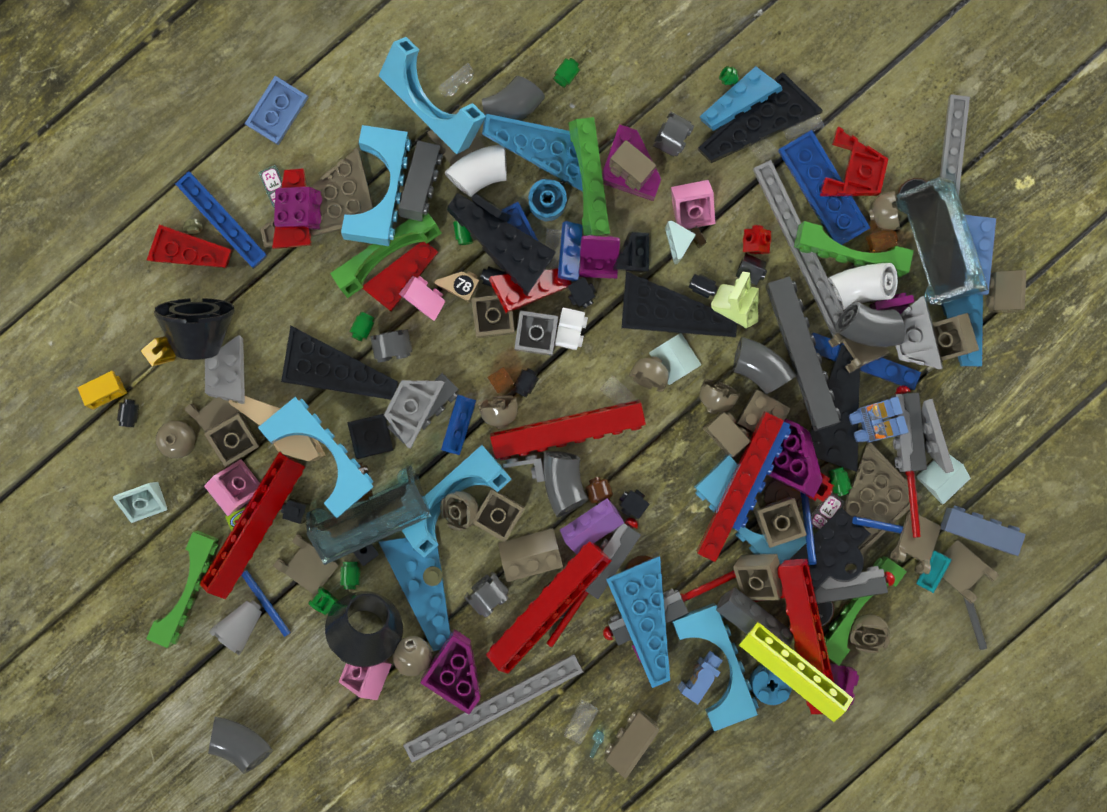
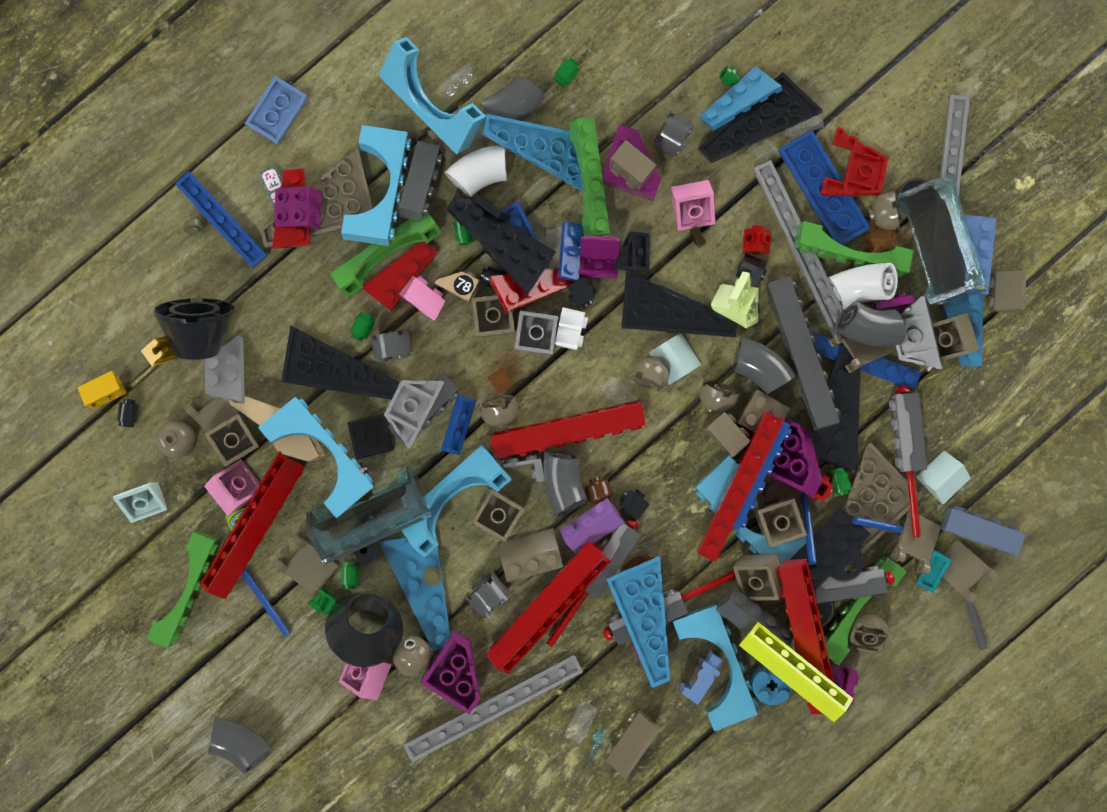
red wing [147,224,233,268] -> none
light grey cone [209,600,262,655] -> none
black brick [281,499,311,524] -> none
dark tan cylinder [440,491,479,531] -> none
black brick [513,368,539,398] -> none
dark azure brick [528,179,567,222] -> none
light aqua slope [665,221,696,265] -> none
black brick [688,274,718,299] -> none
tile [811,493,845,531] -> none
medium blue hips [848,396,909,443] -> none
light grey wing [921,399,954,473] -> none

